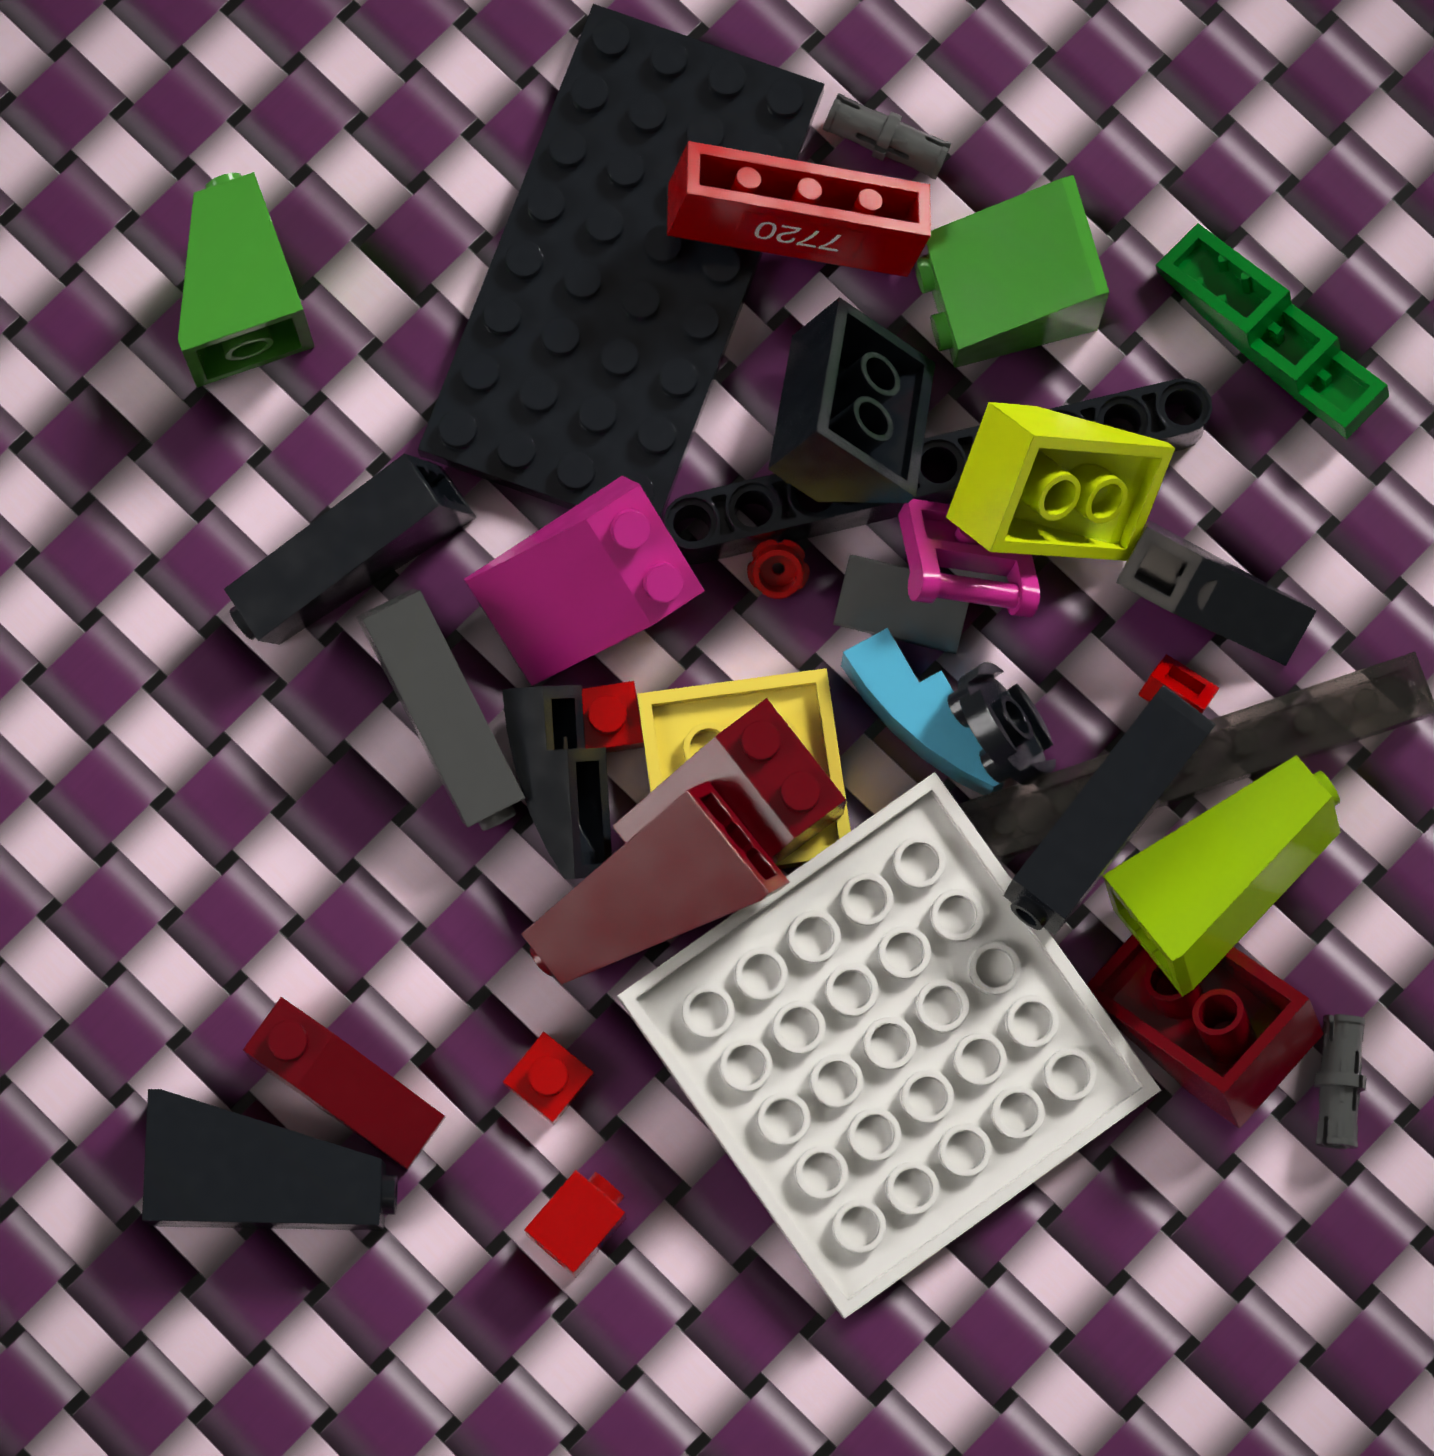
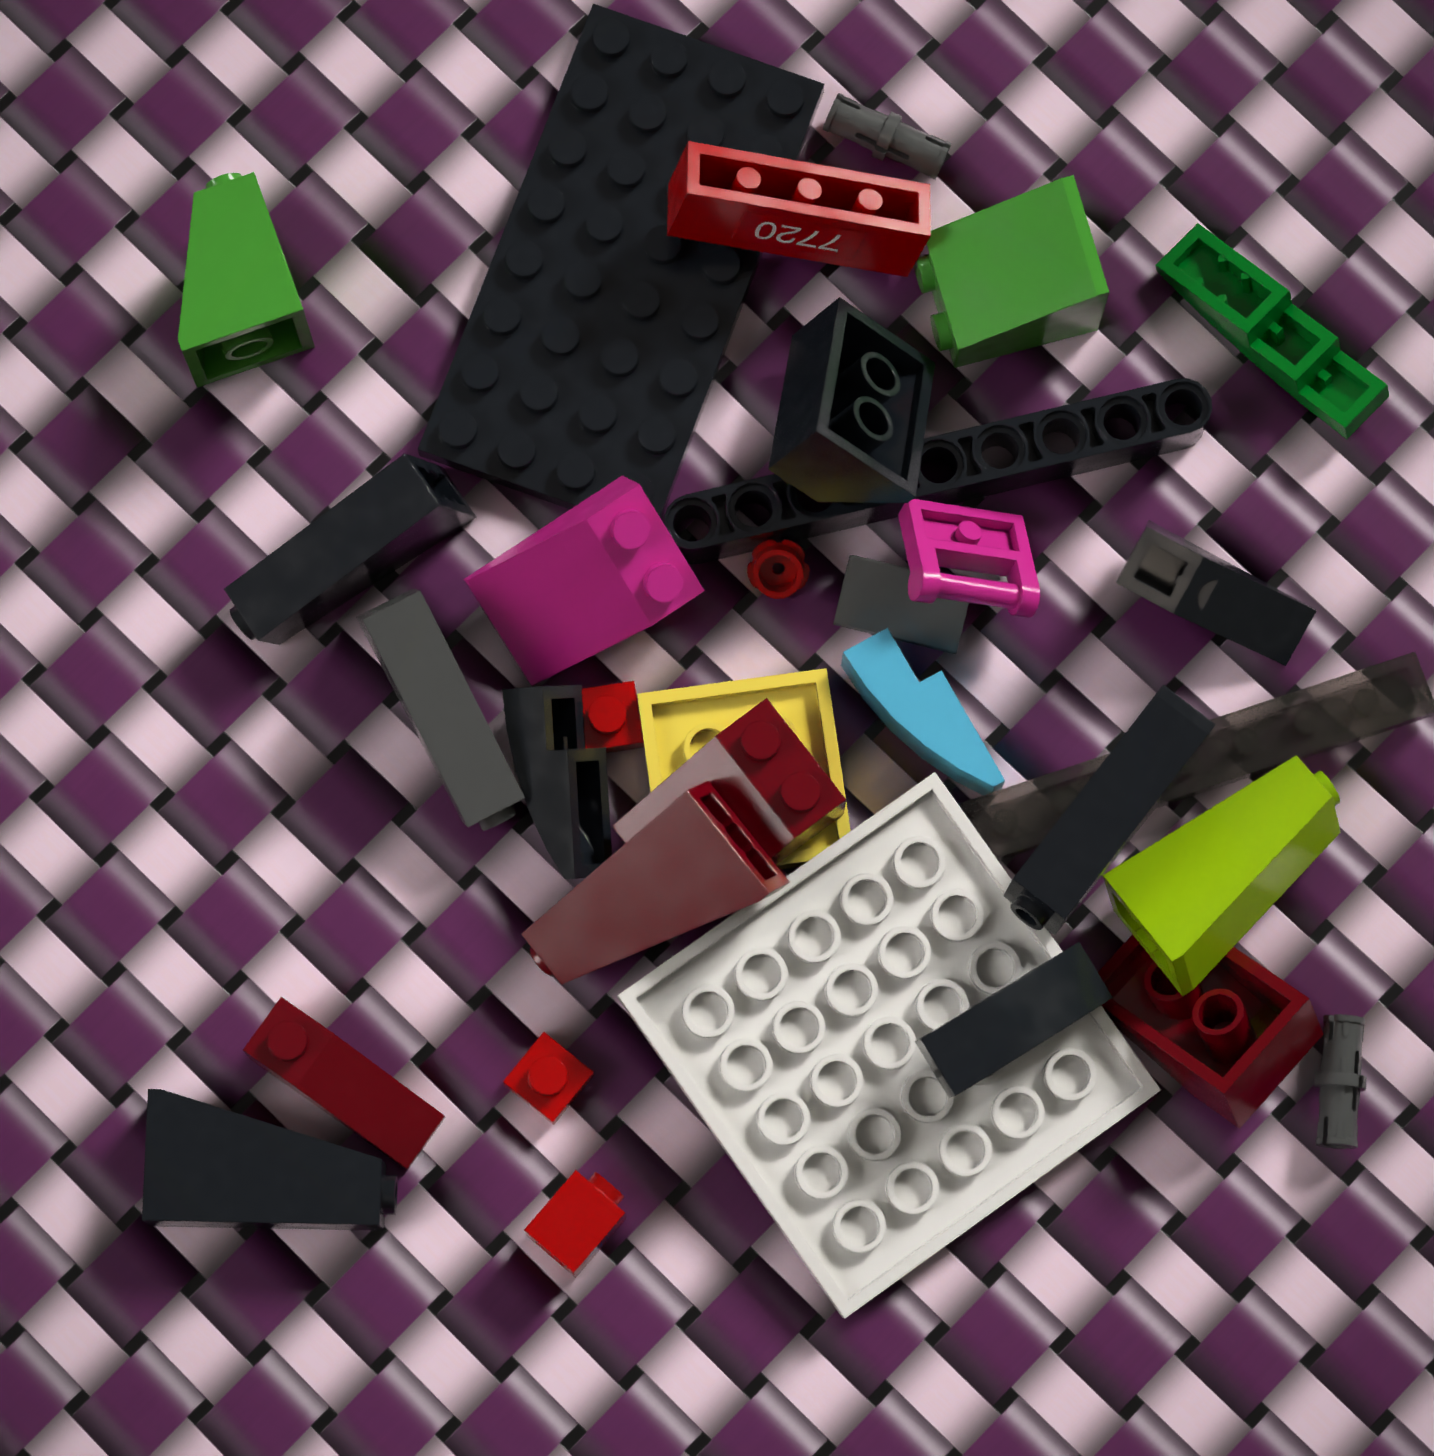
neon yellow slope [946,402,1175,561] -> none
black plate [947,662,1056,786] -> none
red plate [1138,654,1219,714] -> none
none -> black slope [915,942,1113,1098]

